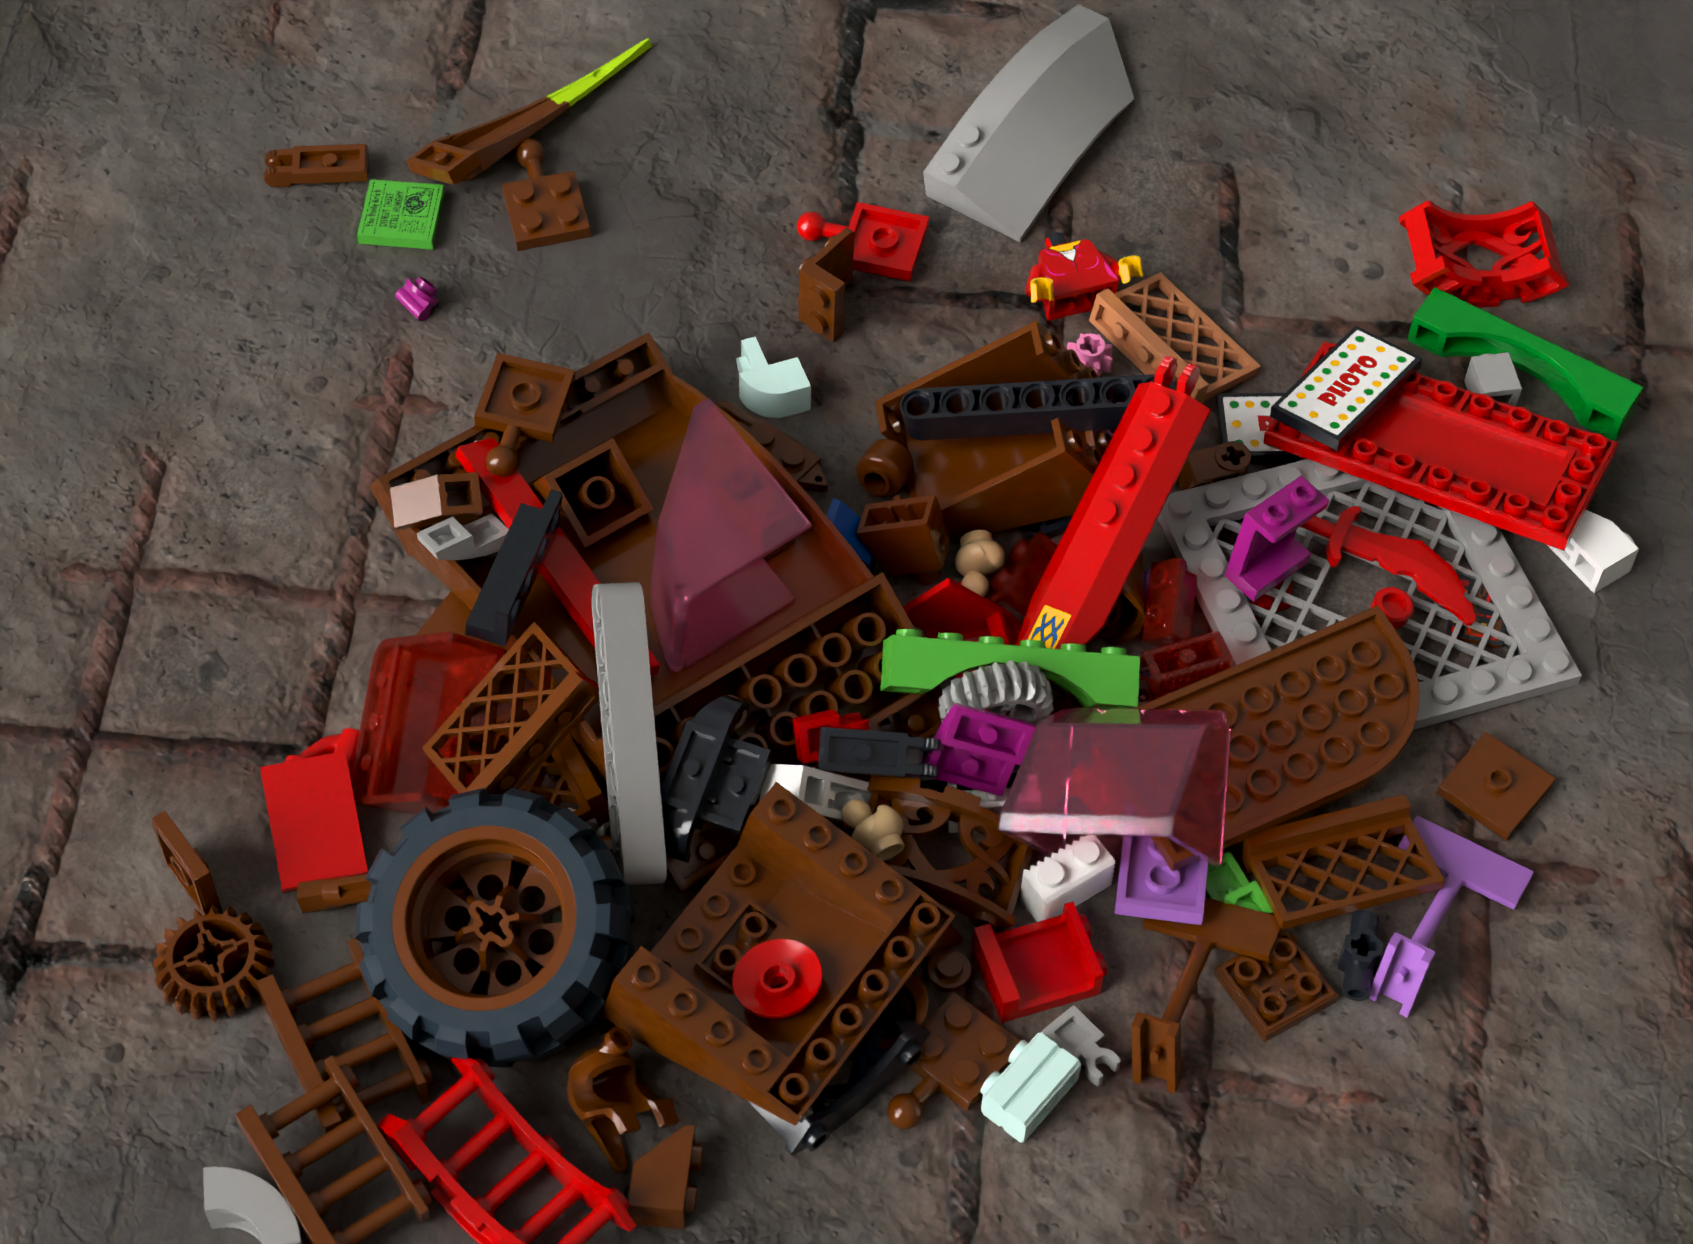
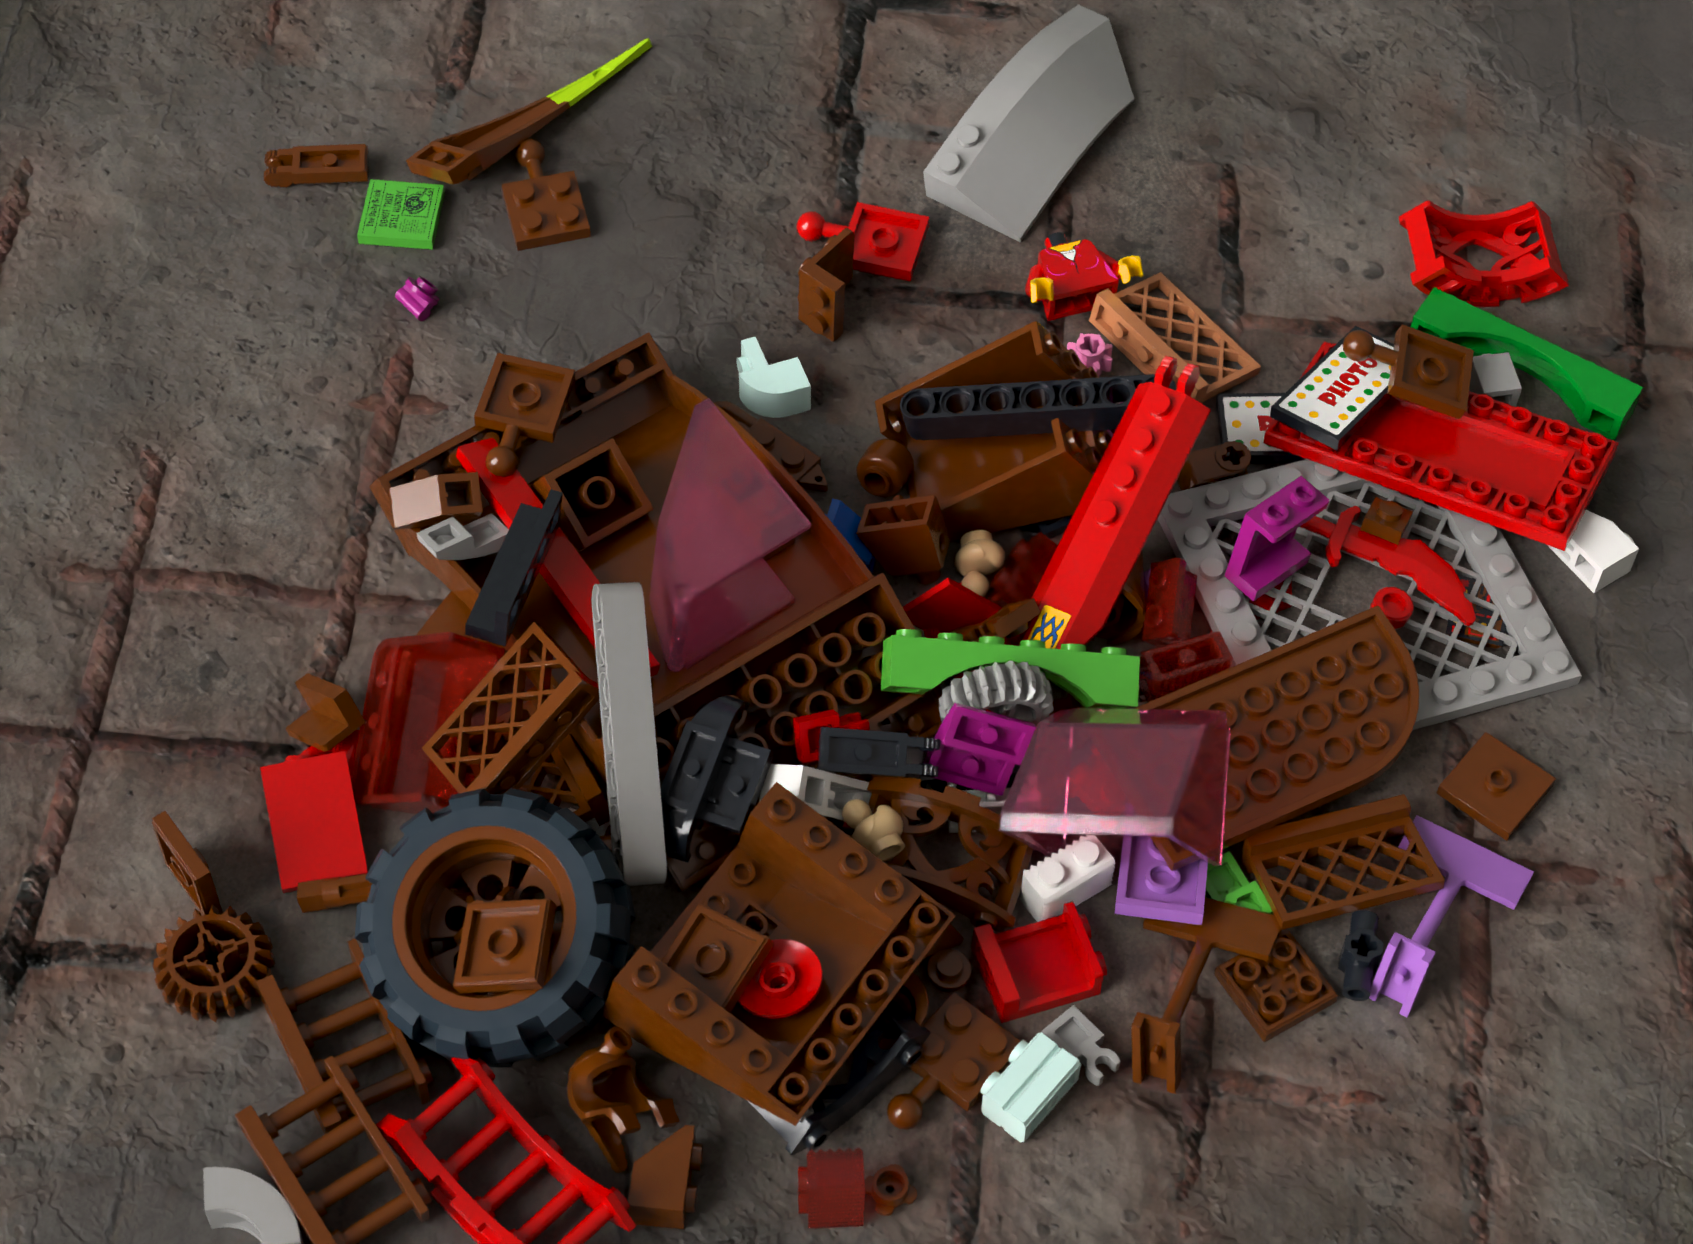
none -> reddish brown panel [286,673,366,752]
none -> reddish brown plate [453,898,557,993]
none -> reddish brown plate [661,903,774,1013]
none -> clear red brick [797,1147,865,1228]
none -> reddish brown plate [863,1164,917,1216]
none -> reddish brown plate [950,598,1041,642]
none -> reddish brown plate [1343,324,1474,419]
none -> reddish brown plate [1360,497,1413,545]

